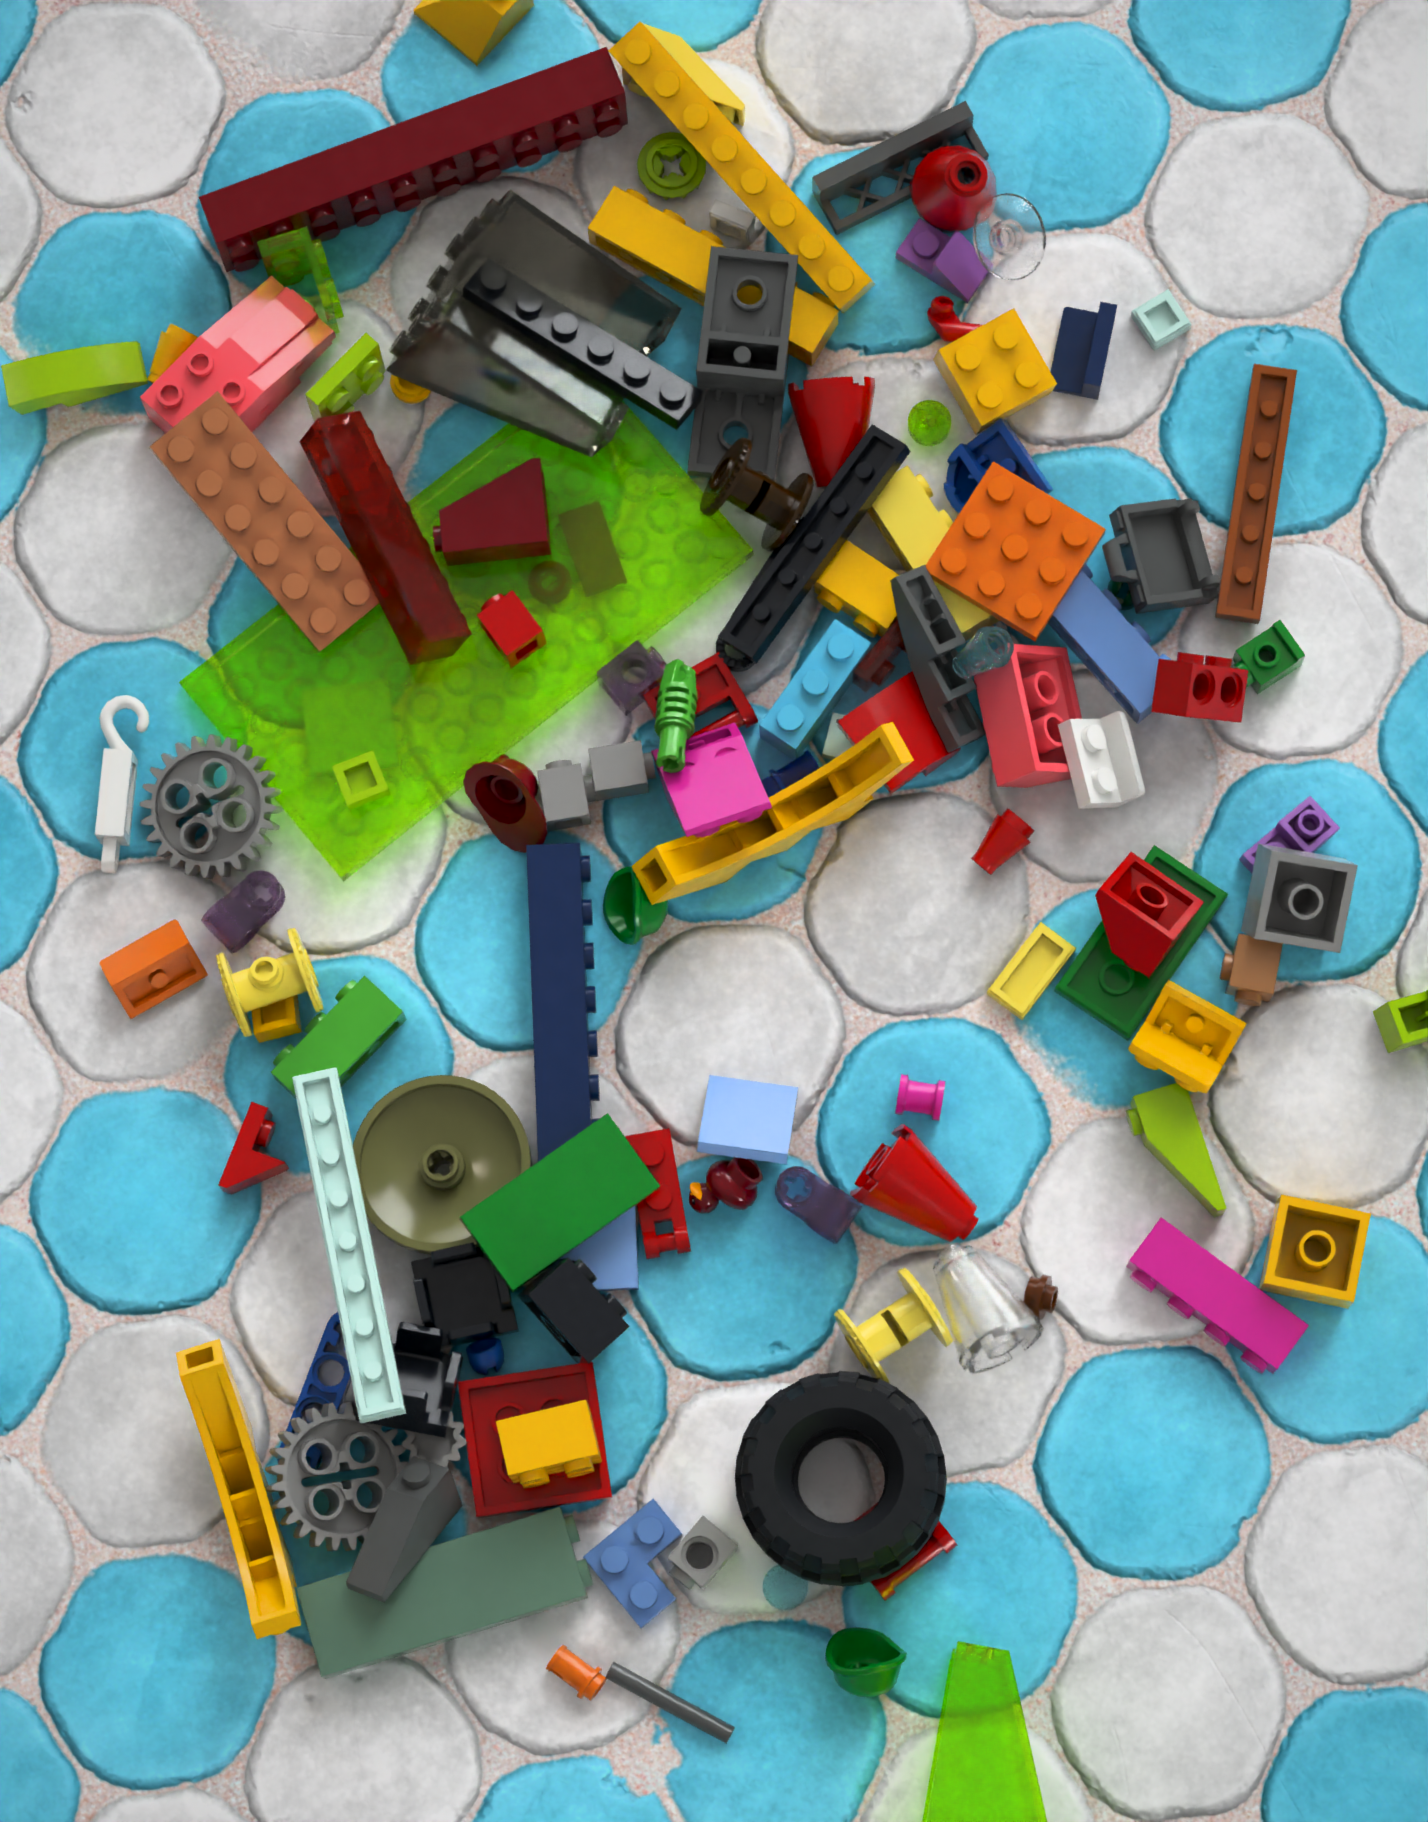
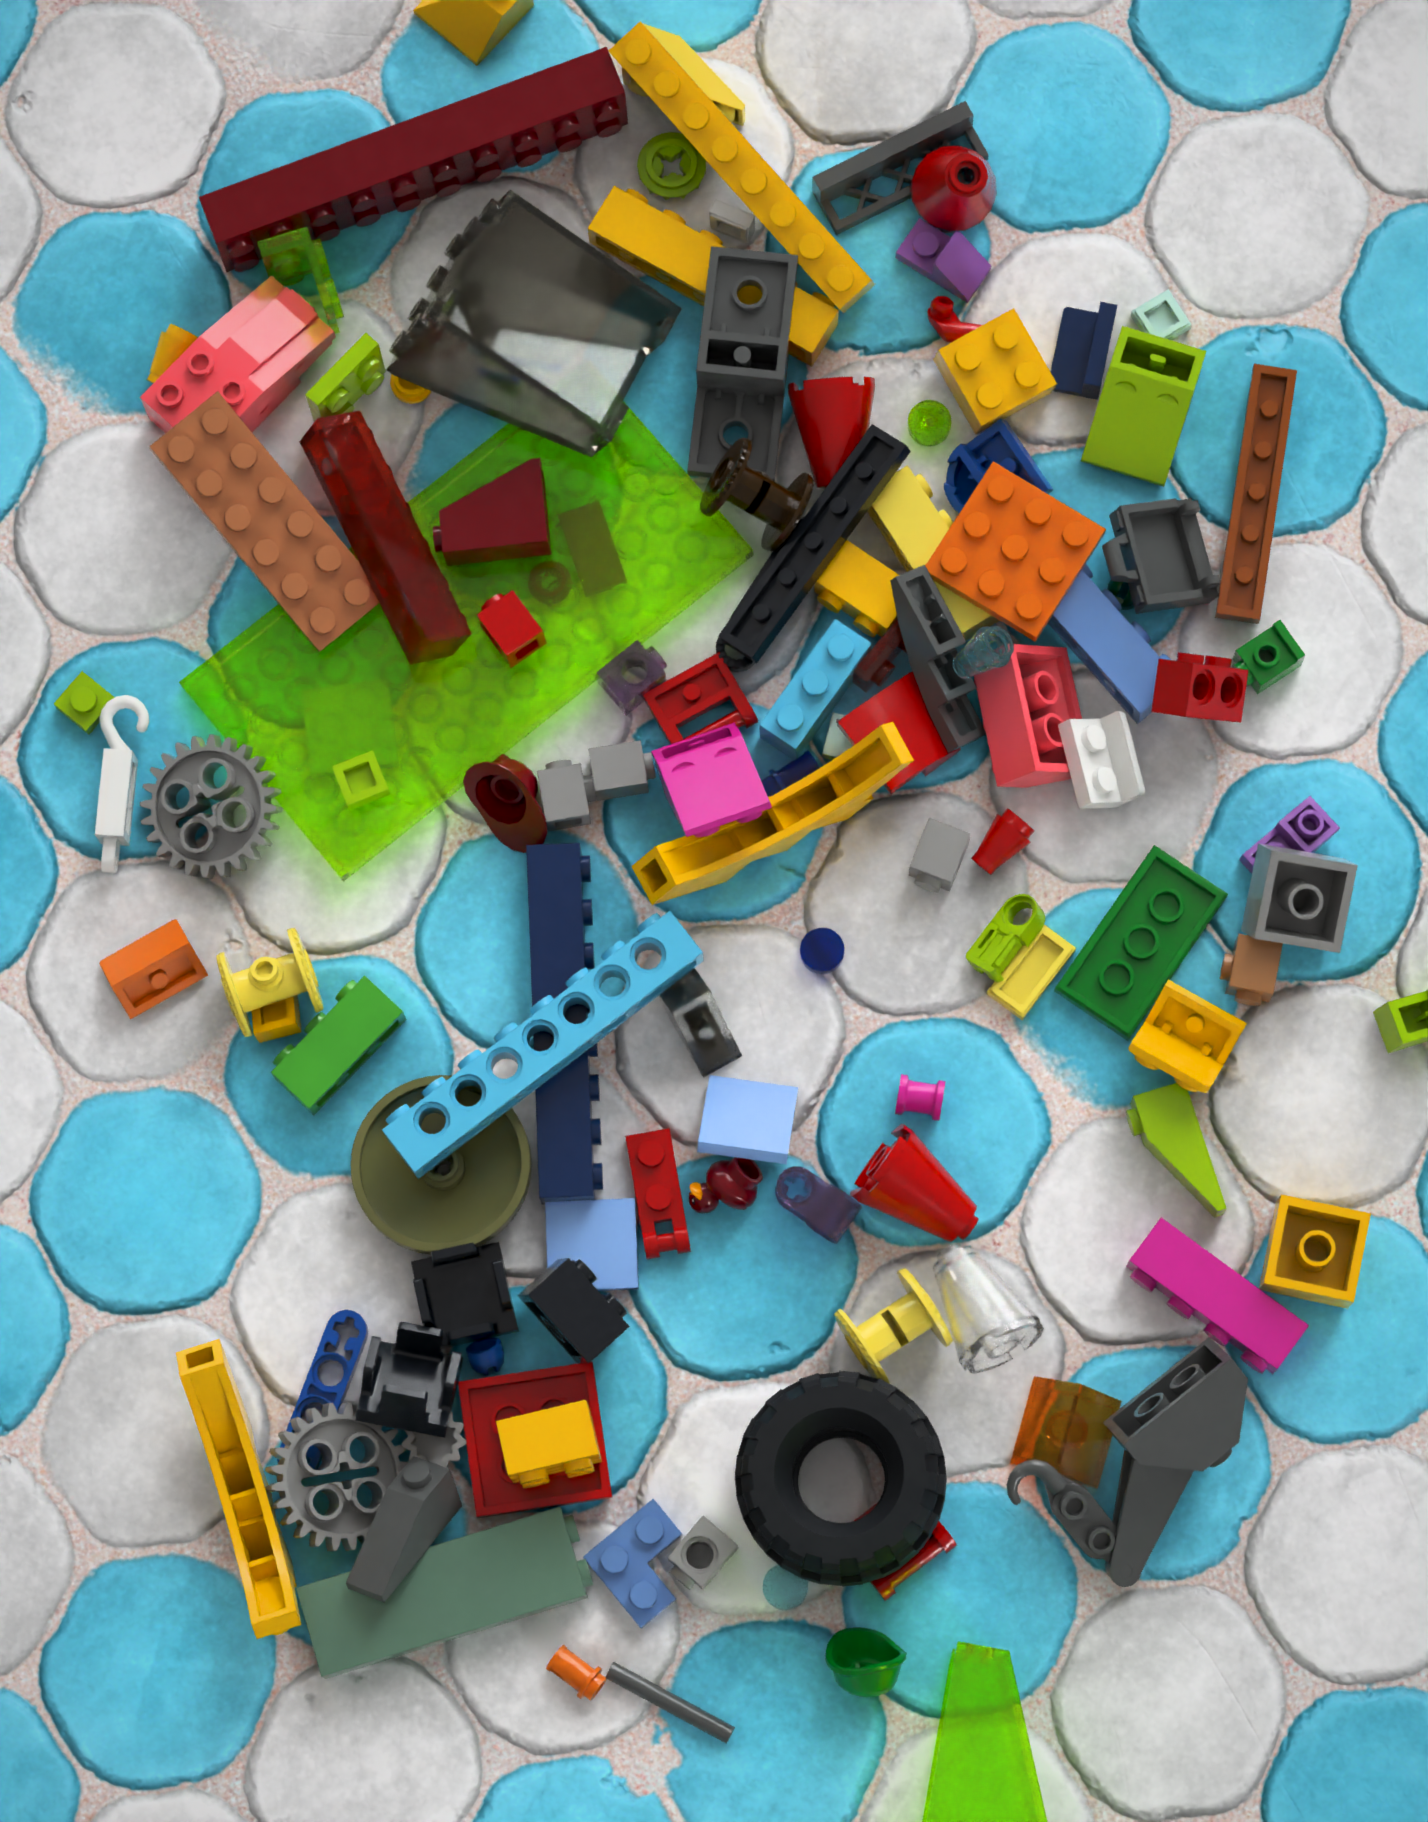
lime slope [1,341,148,415] -> none
clear purple piece [201,870,286,954] -> none
red slope [218,1102,289,1195] -> none
light aqua tile [292,1067,406,1424] -> none
green tile [460,1113,660,1293] -> none
black plate [462,259,703,430] -> none
green helmet [603,866,668,945] -> none
bright green hinge [654,659,698,773] -> none
clear dish [973,193,1046,281] -> none
reddish brown plate [1023,1274,1058,1320] -> none
red slope [1095,852,1204,978] -> none
none -> lime plate [54,671,115,735]
none -> medium azure brick [382,911,704,1179]
none -> clear smoke slope [658,968,742,1078]
none -> clear blue tile [800,928,845,974]
none -> light grey brick [908,818,970,893]
none -> lime piece [966,894,1045,982]
none -> dark grey slope [1006,1337,1248,1587]
none -> clear orange slope [1010,1376,1122,1489]
none -> lime slope [1081,326,1206,487]

